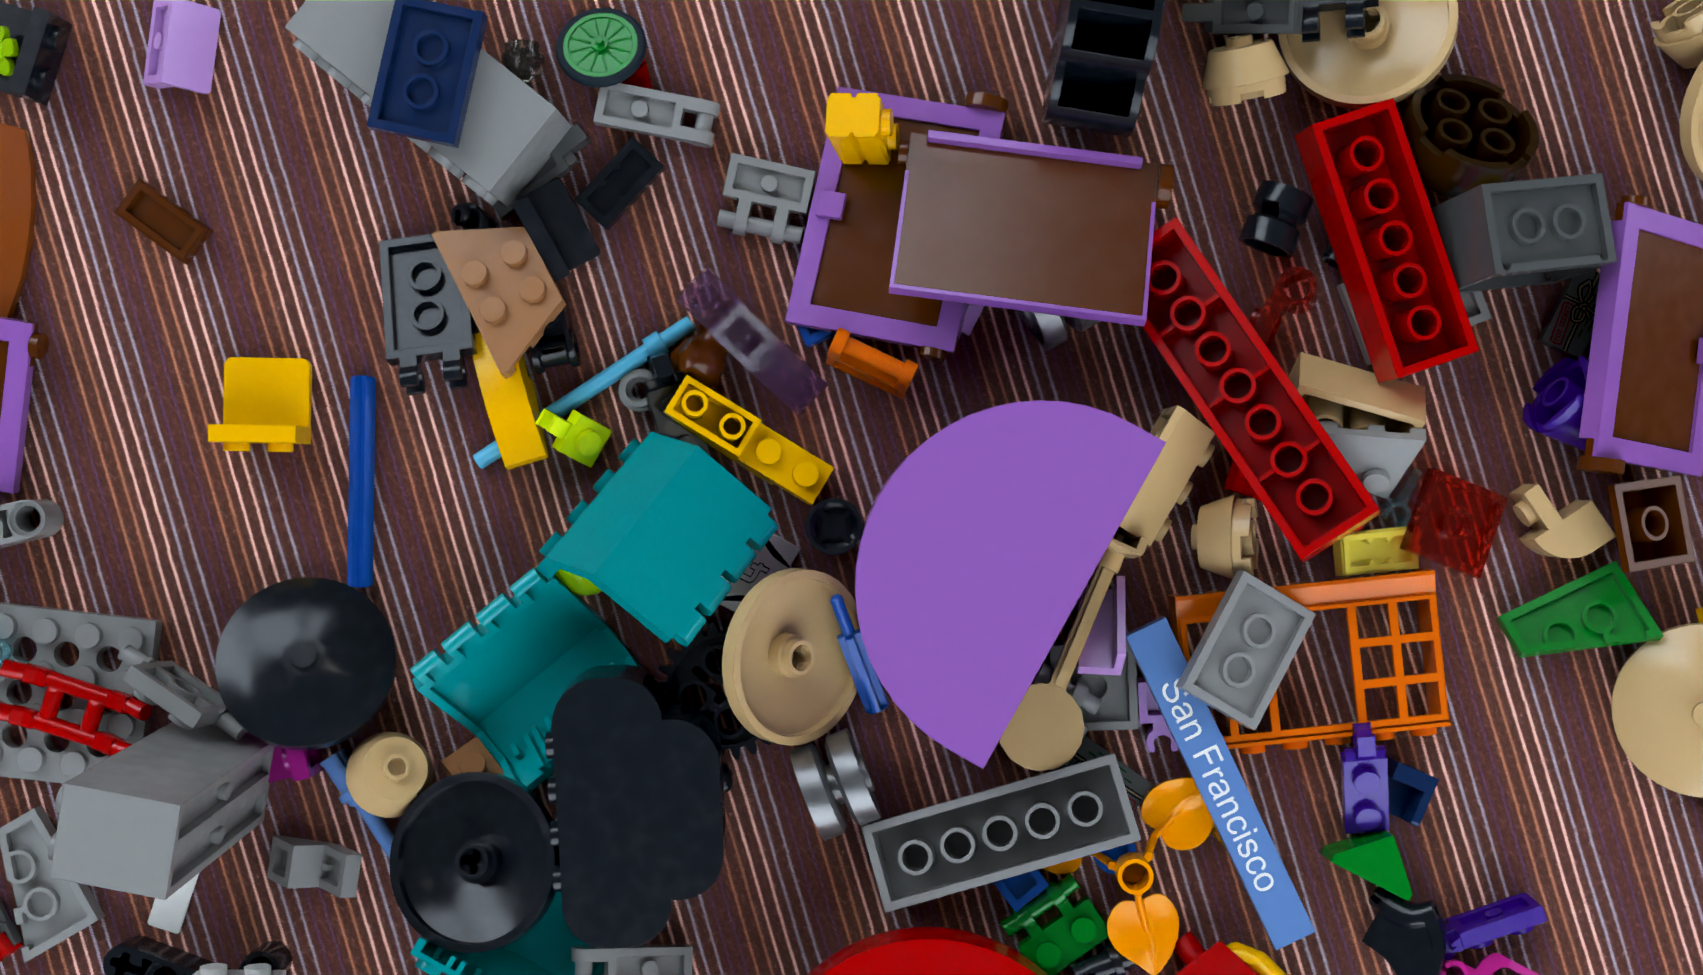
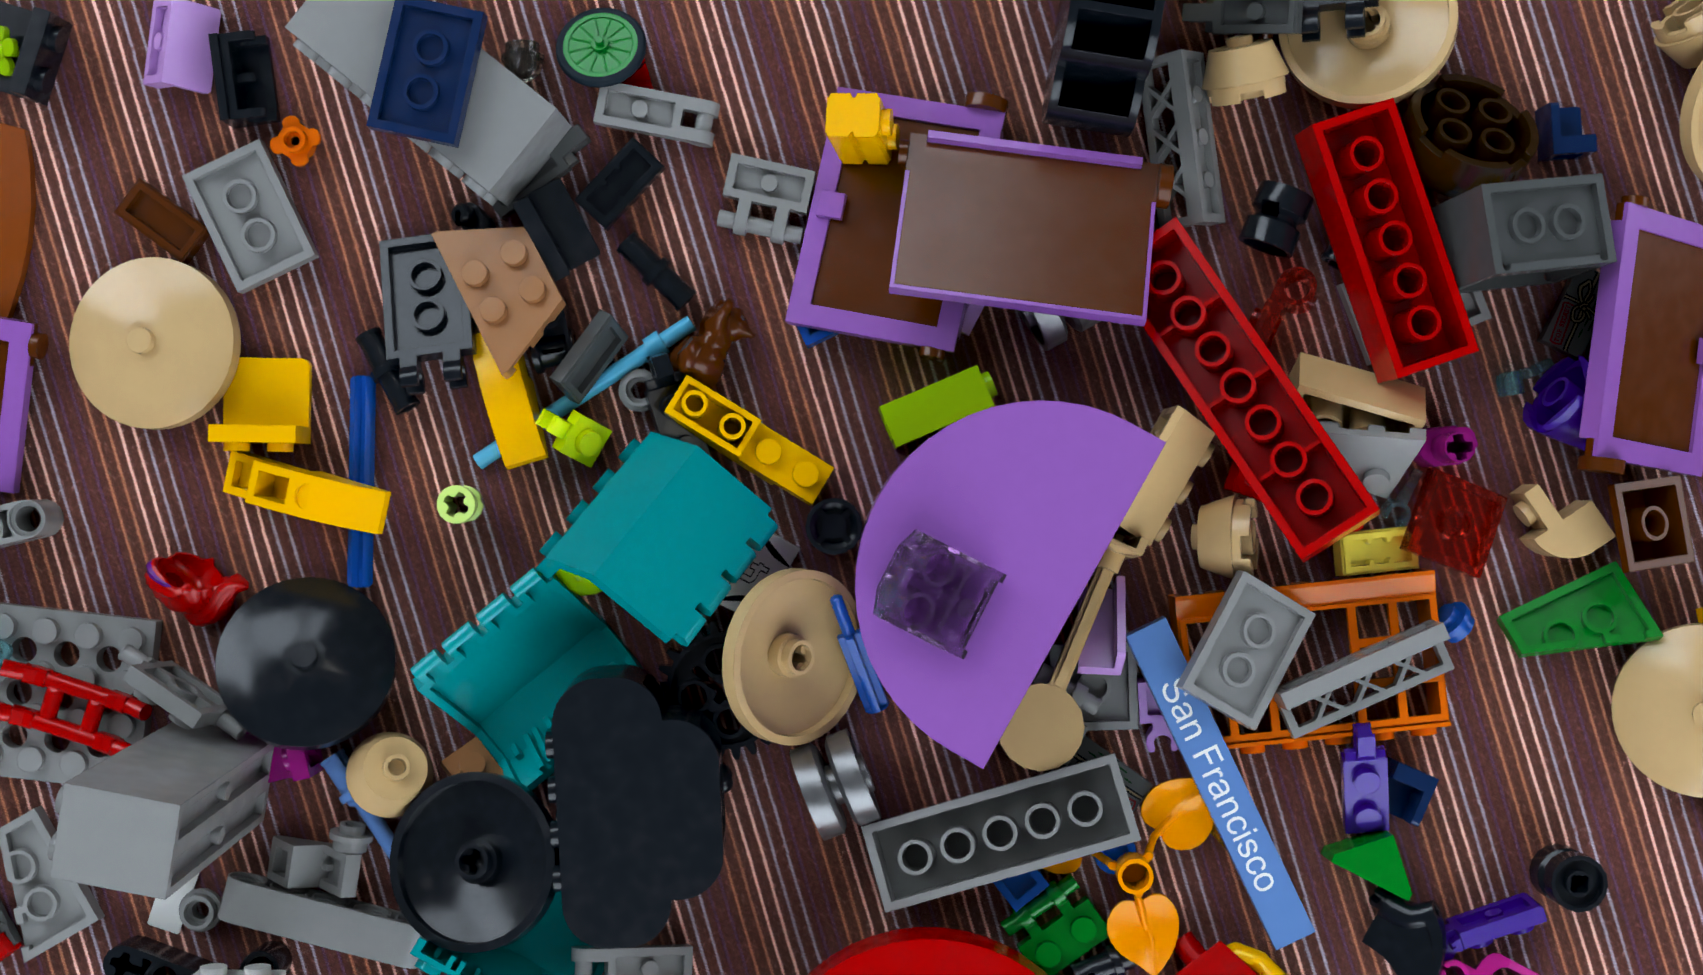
clear purple slope [676,266,828,415] -> none
orange plate [825,327,919,400] -> none
none -> tan dish [69,257,241,430]
none -> red hair [144,552,249,627]
none -> light grey plate [179,888,222,932]
none -> light grey plate [182,139,320,294]
none -> black hinge [208,30,281,129]
none -> light grey beam [217,871,421,969]
none -> yellow slope [223,451,391,534]
none -> orange plate [270,116,321,167]
none -> light grey plate [329,820,374,854]
none -> black pin [355,327,421,415]
none -> yellowish green bush [437,485,484,524]
none -> dark grey tile [549,309,629,404]
none -> black pin [616,231,697,312]
none -> clear purple slope [873,529,1007,659]
none -> lime brick [878,365,998,450]
none -> light grey fence [1142,49,1226,228]
none -> light grey fence [1273,619,1455,739]
none -> magenta piece [1413,425,1478,467]
none -> blue plate [1438,602,1475,643]
none -> clear light blue hand [1496,358,1554,397]
none -> black wheel [1529,844,1608,913]
none -> dark blue panel [1535,102,1597,162]

